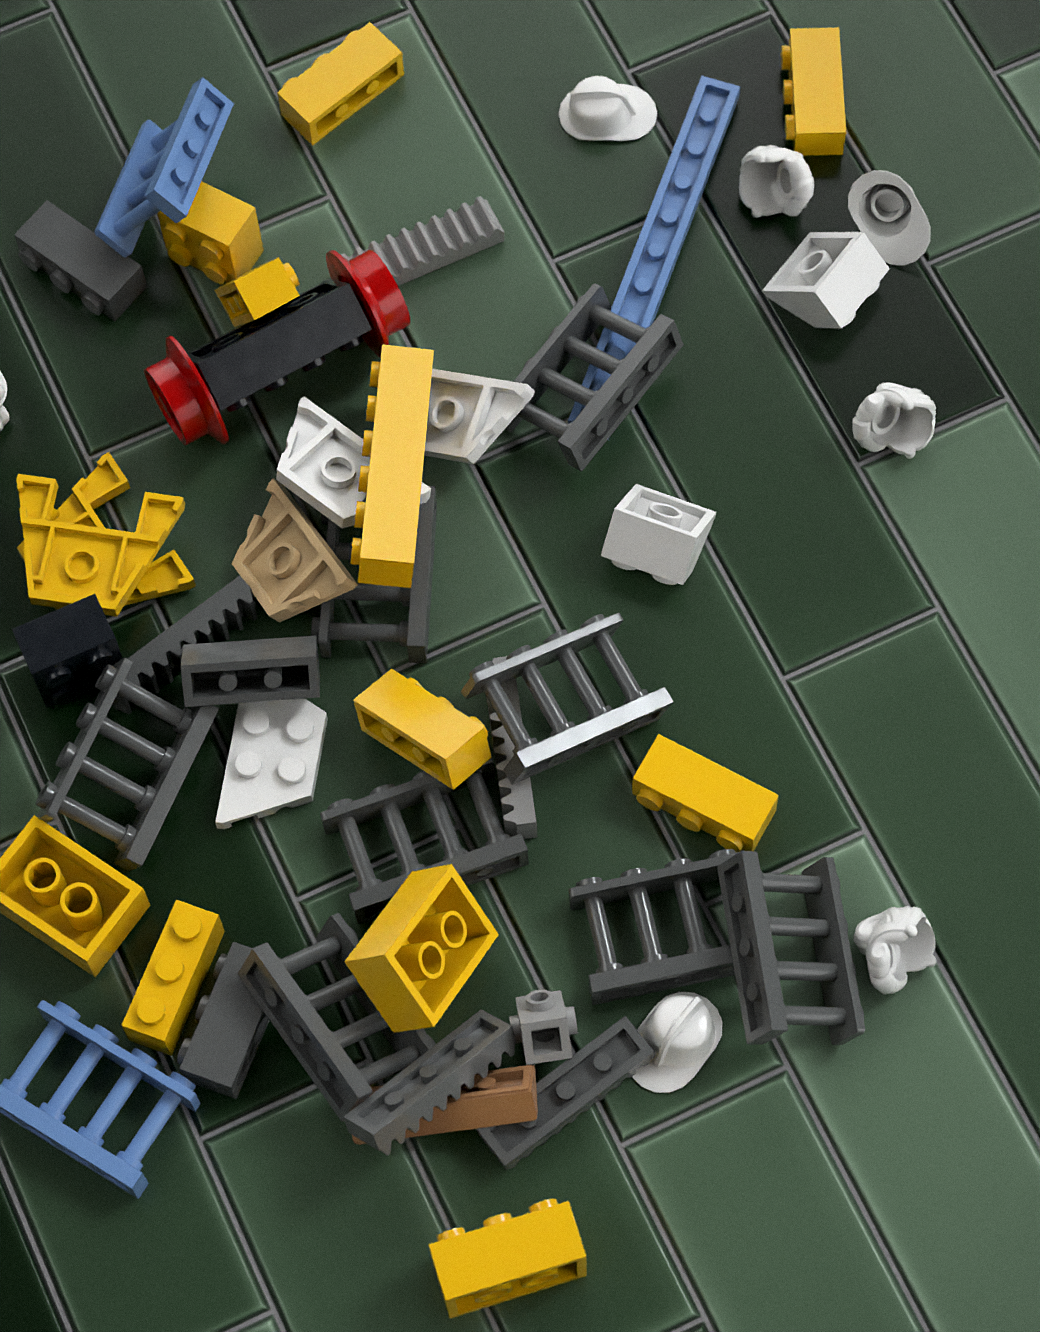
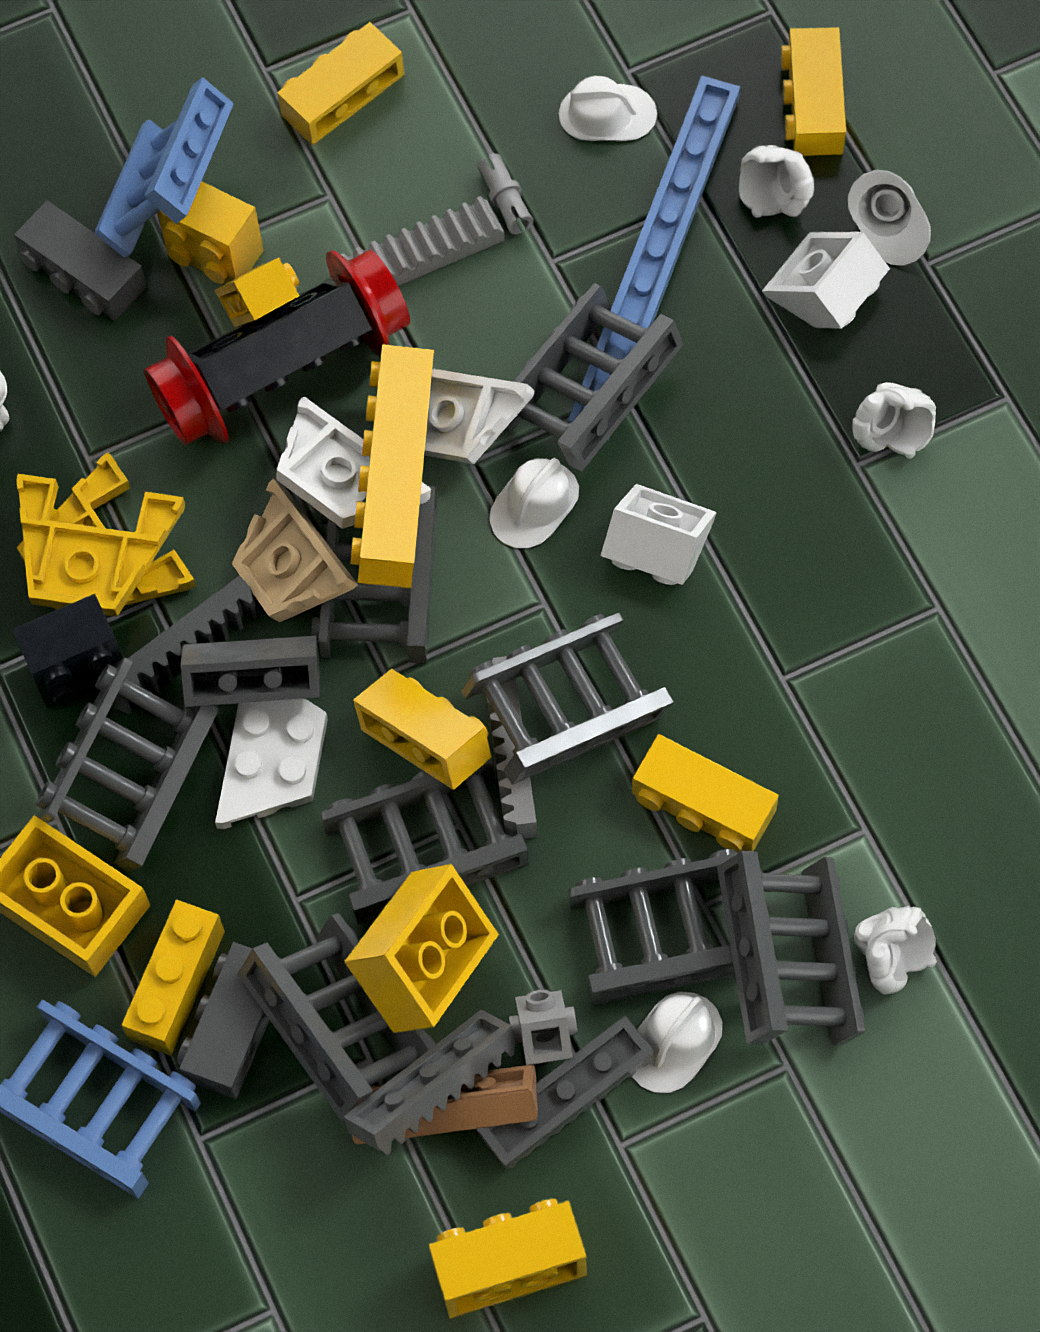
none -> light grey pin [478,154,534,234]
none -> white piece [490,458,579,549]

